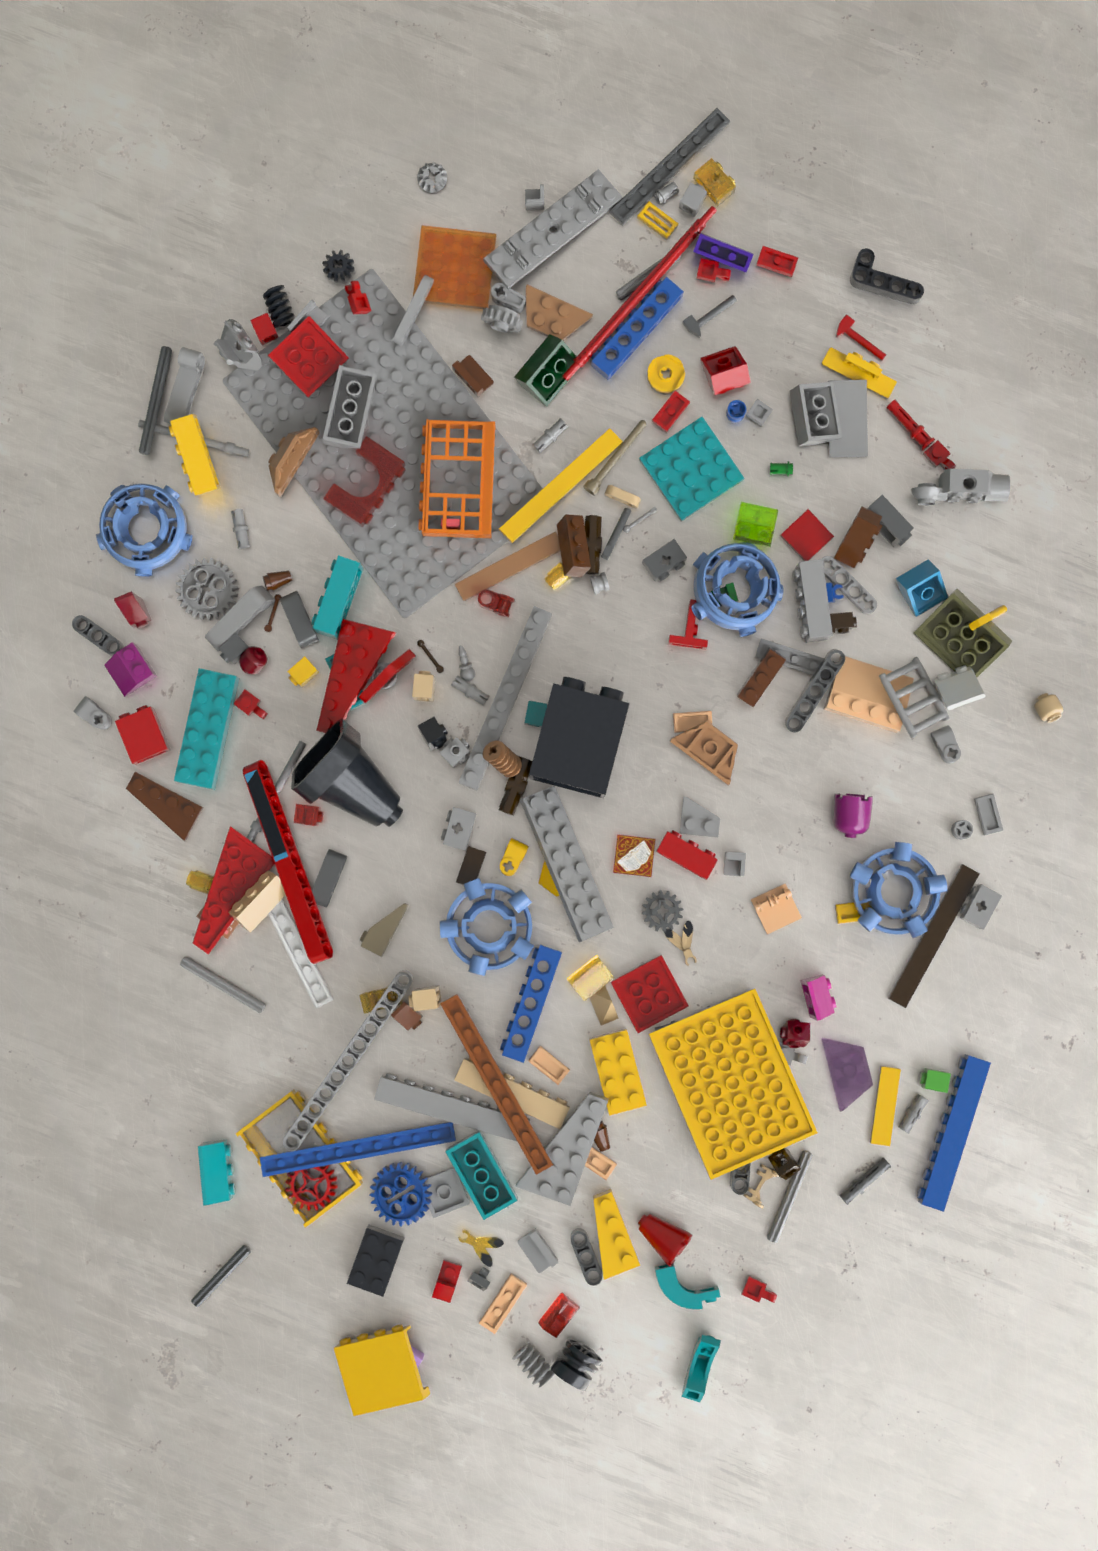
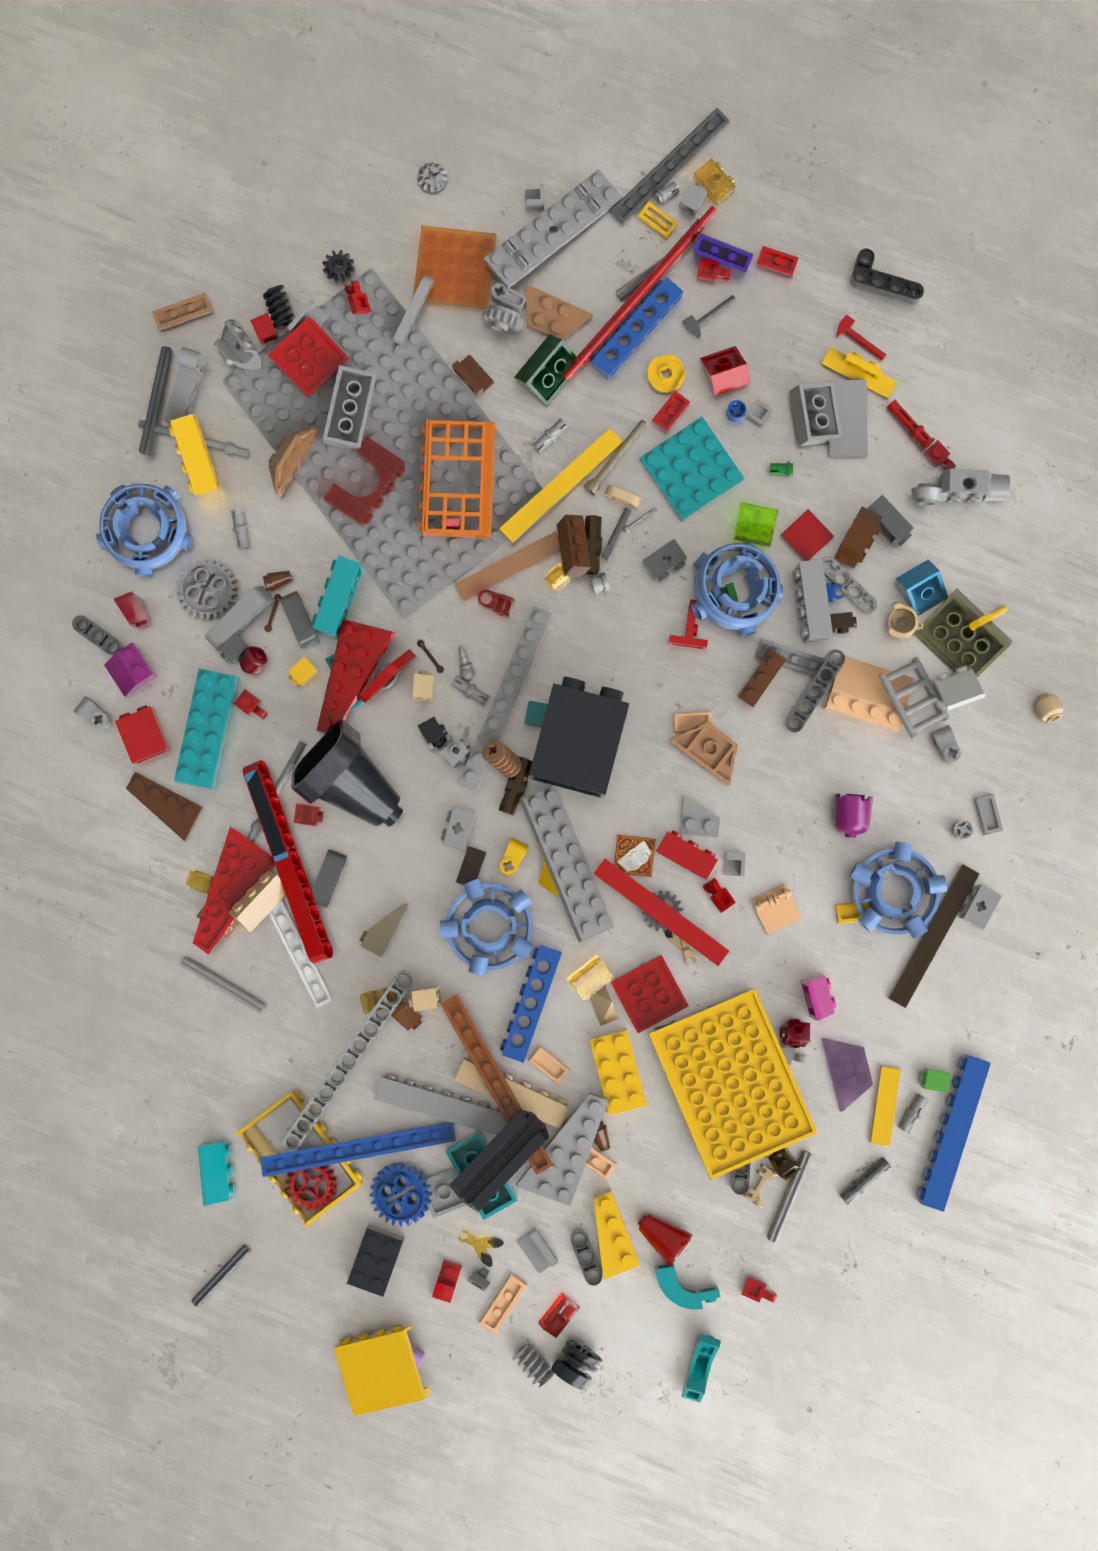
none -> medium nougat plate [152,292,213,331]
none -> black piece [449,1109,549,1212]
none -> red tile [593,858,729,966]
none -> red plate [703,878,736,913]
none -> tan hair [887,602,924,638]

